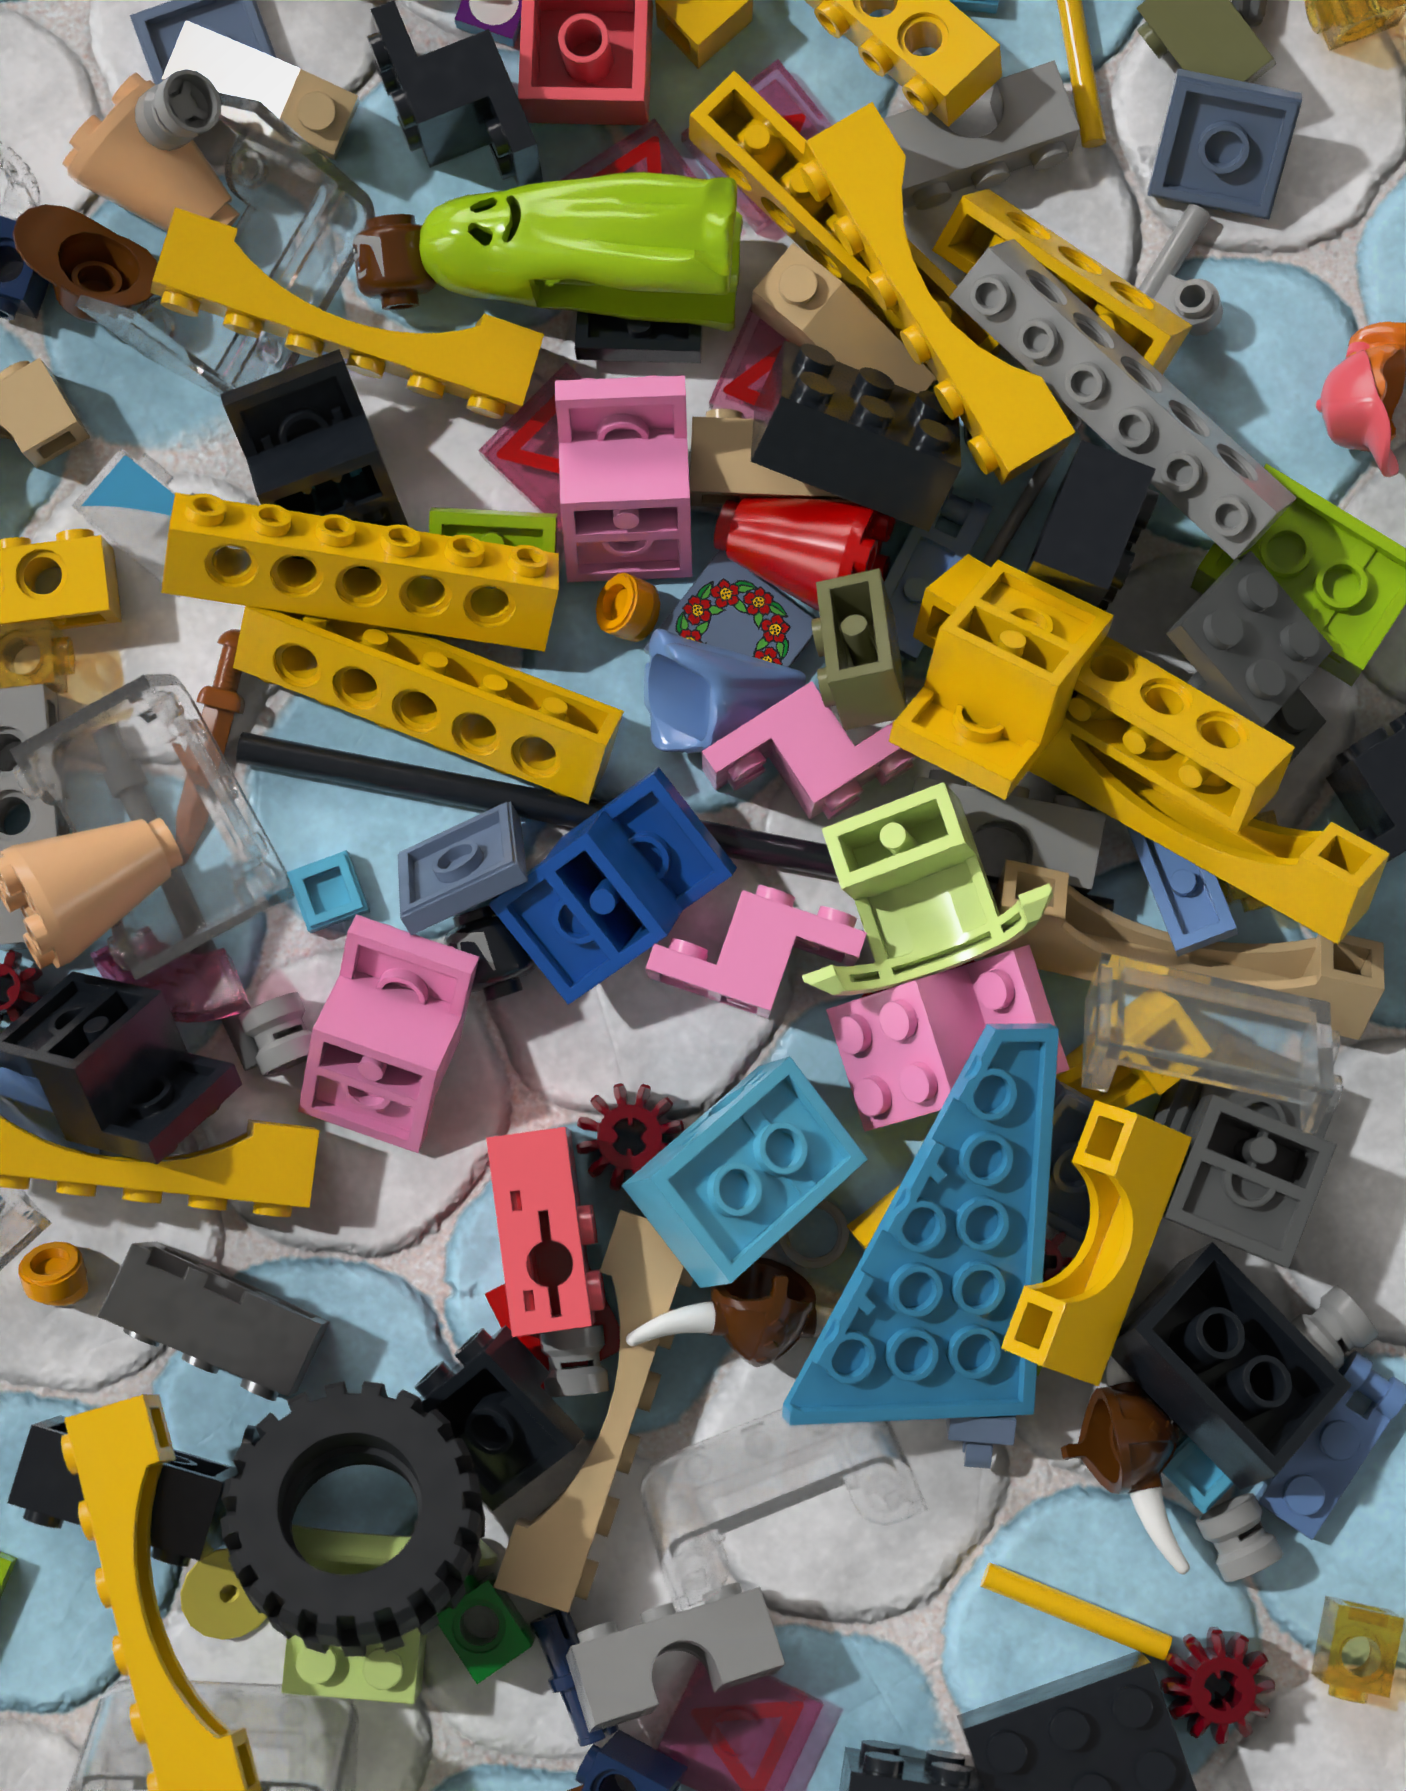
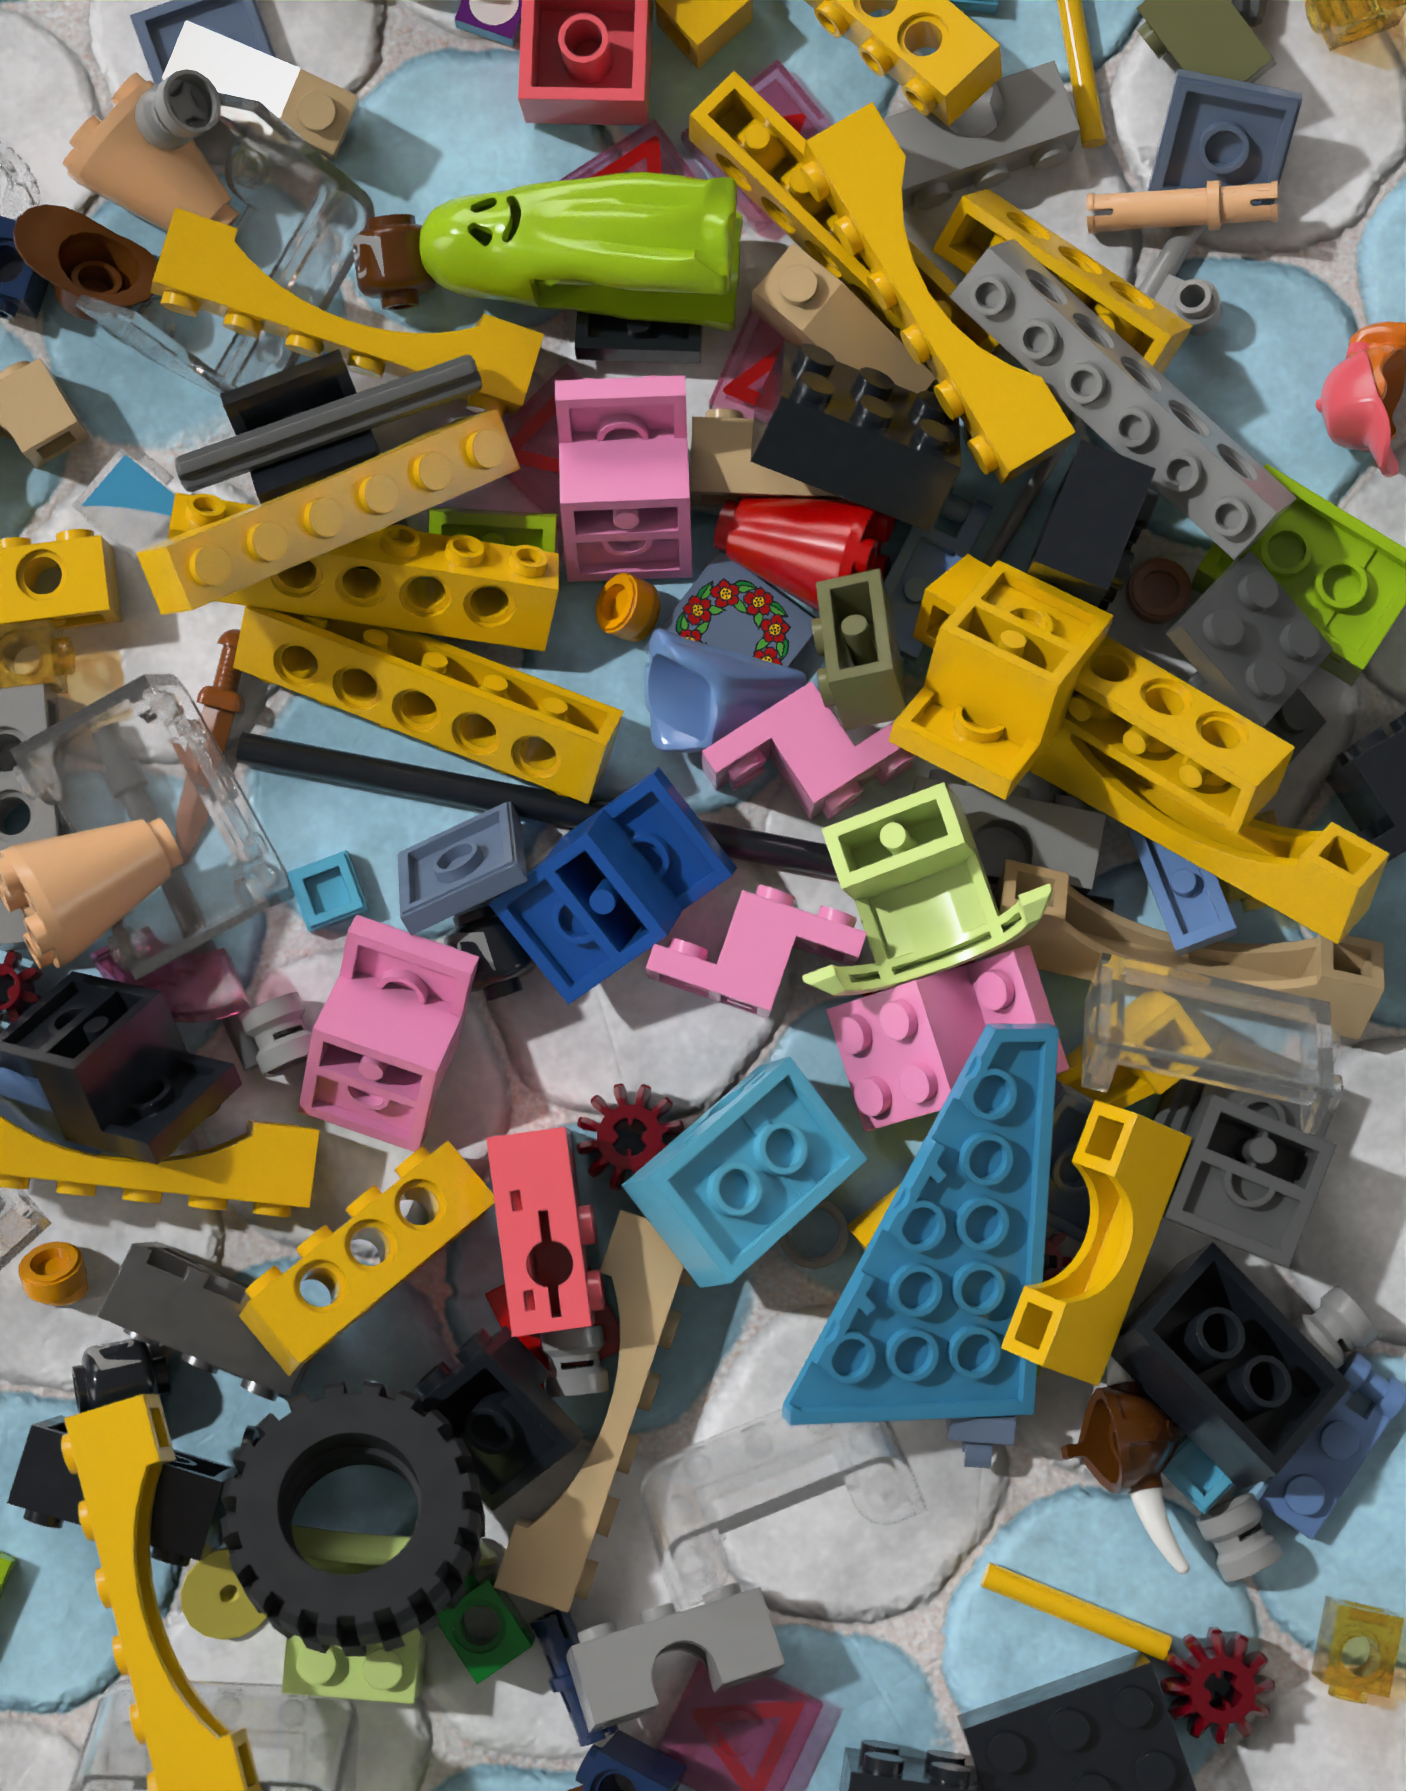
black bracket [367,0,543,187] -> none
reddish brown helmet [626,1257,833,1367] -> none
none -> black head [72,1338,171,1413]
none -> yellow arch [136,409,520,615]
none -> dark grey axle [175,355,482,492]
none -> yellow brick [239,1141,495,1377]
none -> light nougat pin [1086,180,1279,234]
none -> nougat tile [1126,558,1192,624]

